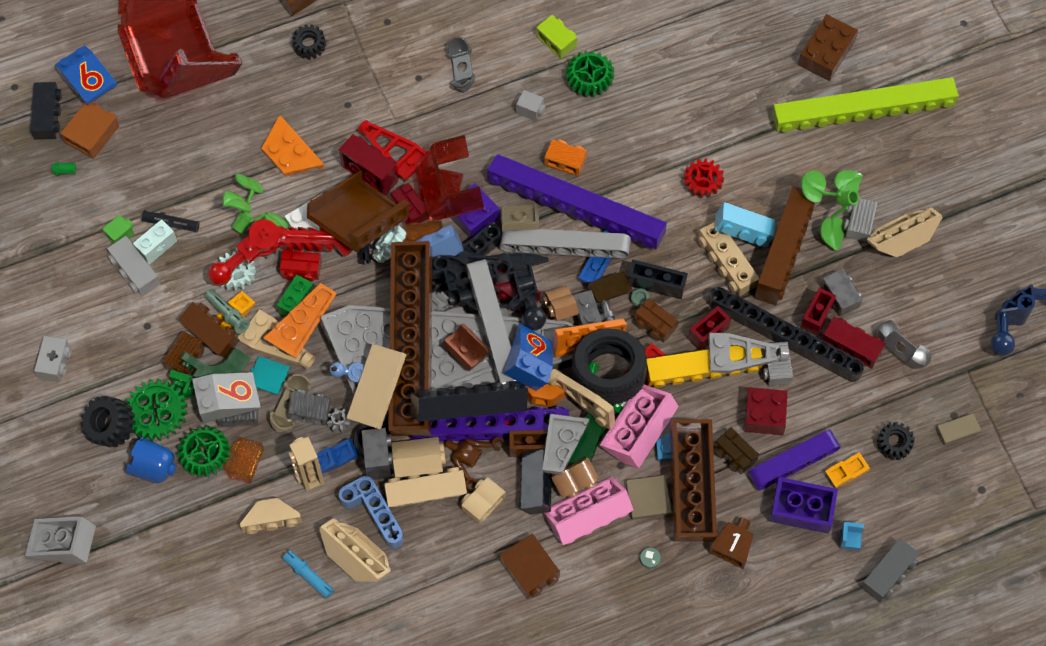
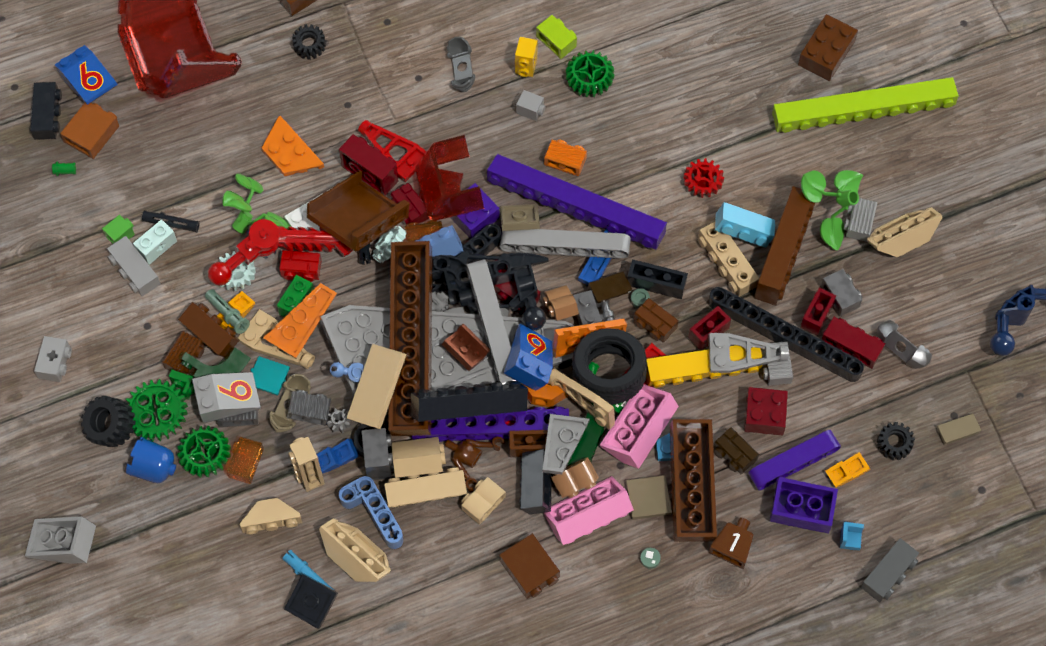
none -> black tile [284,573,338,629]
none -> yellow brick [515,37,538,77]

